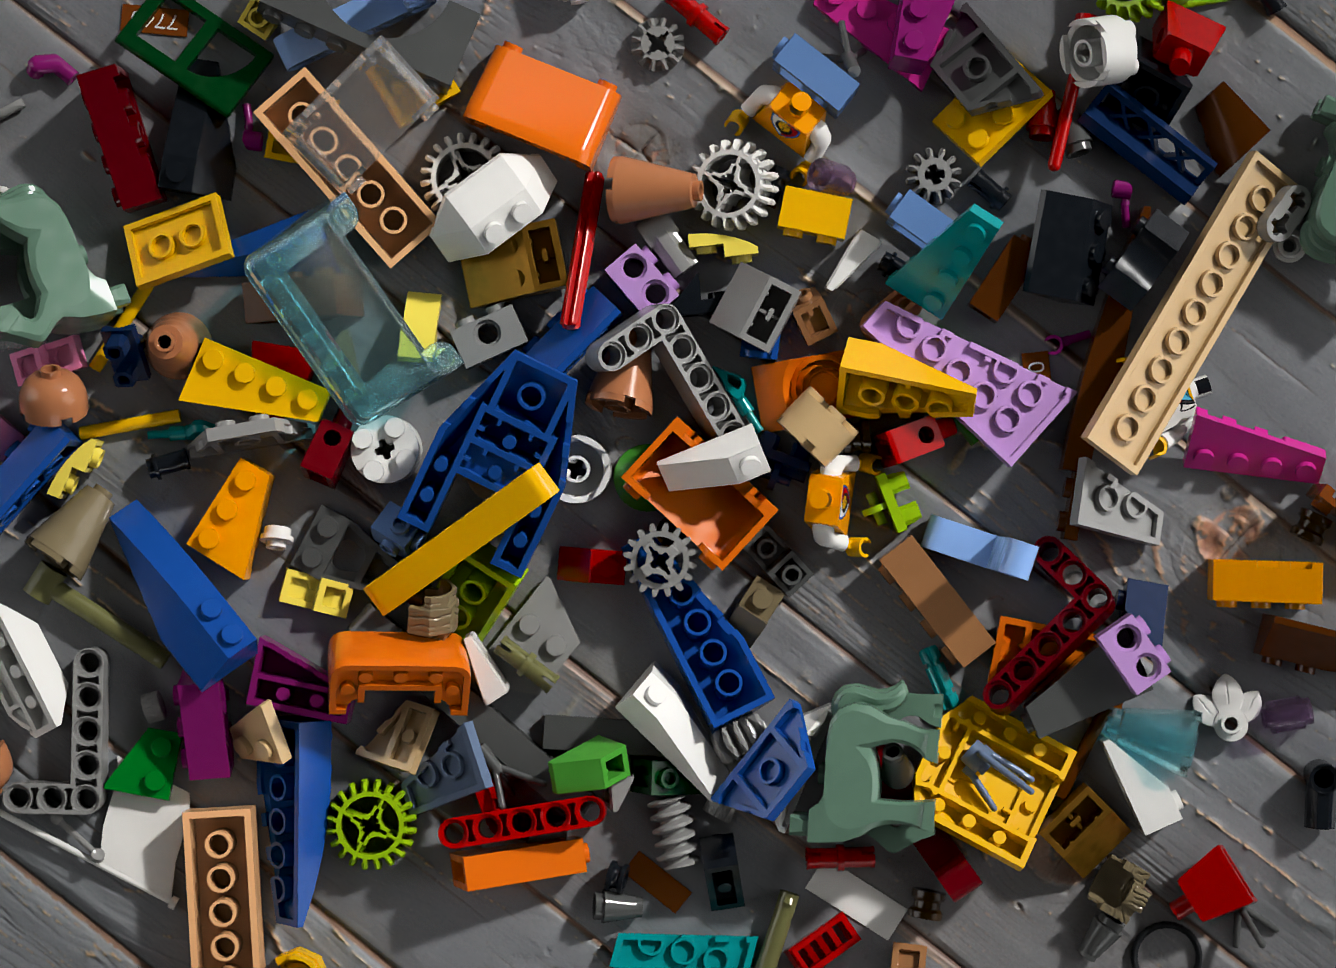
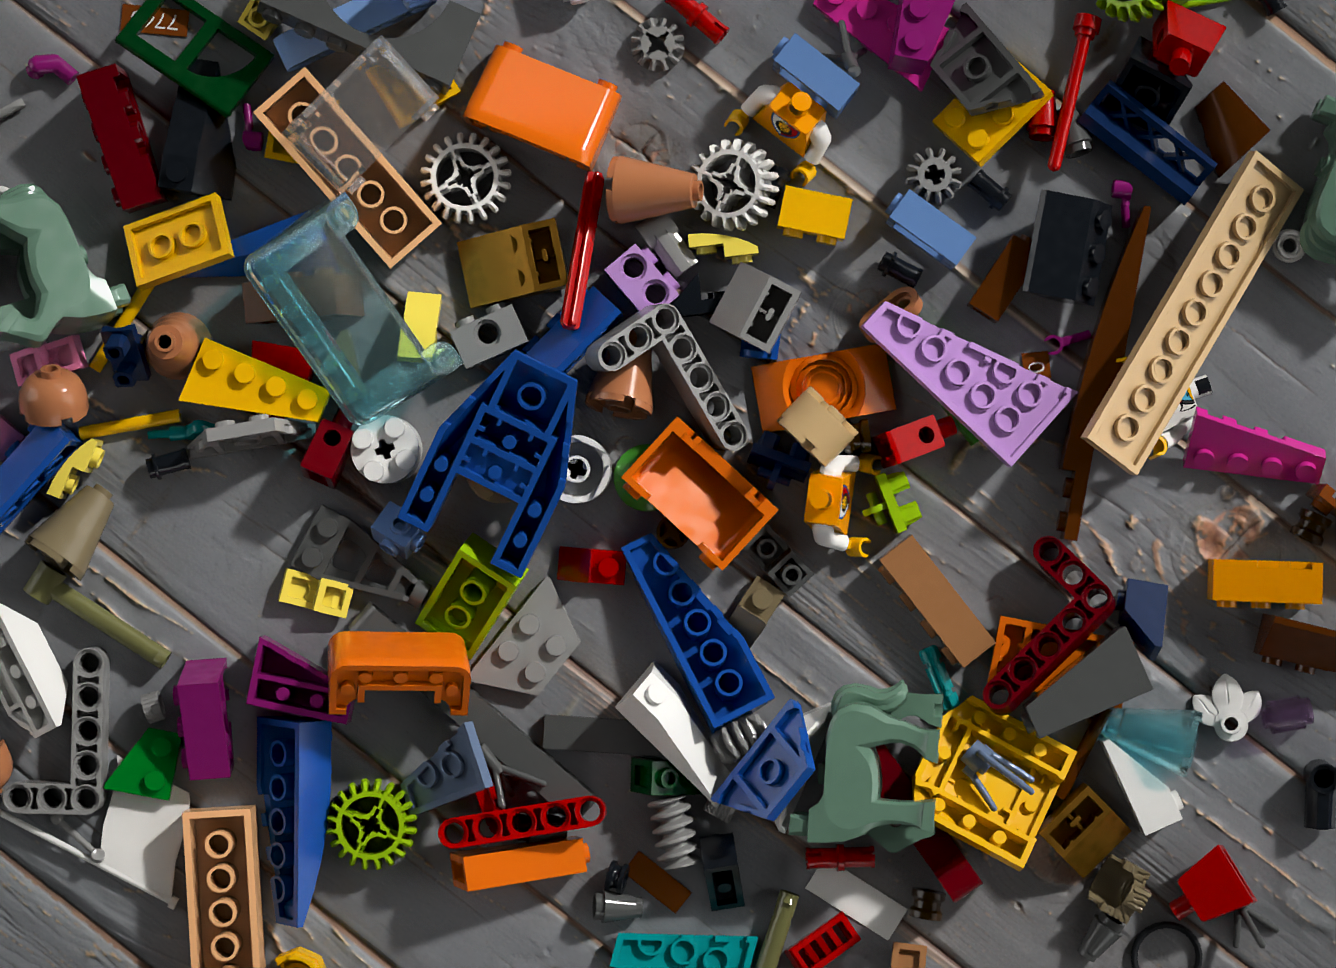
blue wedge [109,499,258,692] -> none
light orange wedge [186,457,275,580] -> none
tan wing [229,699,292,764] -> none
white plate [259,525,294,551] -> none
tan wing [355,700,440,776] -> none
yellow beam [363,462,560,616] -> none
dark tan hair [407,579,459,640] -> none
white wedge [429,153,557,262] -> none
white slope [464,631,510,706] -> none
olive pin [493,635,560,694] -> none
bright green slope [548,735,631,794] -> none
light grey slope [603,772,634,812] -> none
light grey gear [623,523,697,597] -> none
white slope [657,423,771,491] -> none
teal hand [711,365,764,434] -> none
medium nougat bracket [791,287,838,346] -> none
brick [807,158,857,197] -> none
white slope [824,229,883,293] -> none
yellow wedge [836,337,977,419] -> none
dark grey cone [881,743,915,790] -> none
teal wing [885,203,1004,320] -> none
light blue beam [920,514,1039,581] -> none
white brick [1059,15,1139,88] -> none
light grey wing [1069,457,1164,546] -> none
lavender brick [1093,613,1172,695] -> none
black brick [1098,208,1190,311] -> none
light grey beam [1257,185,1311,242] -> none

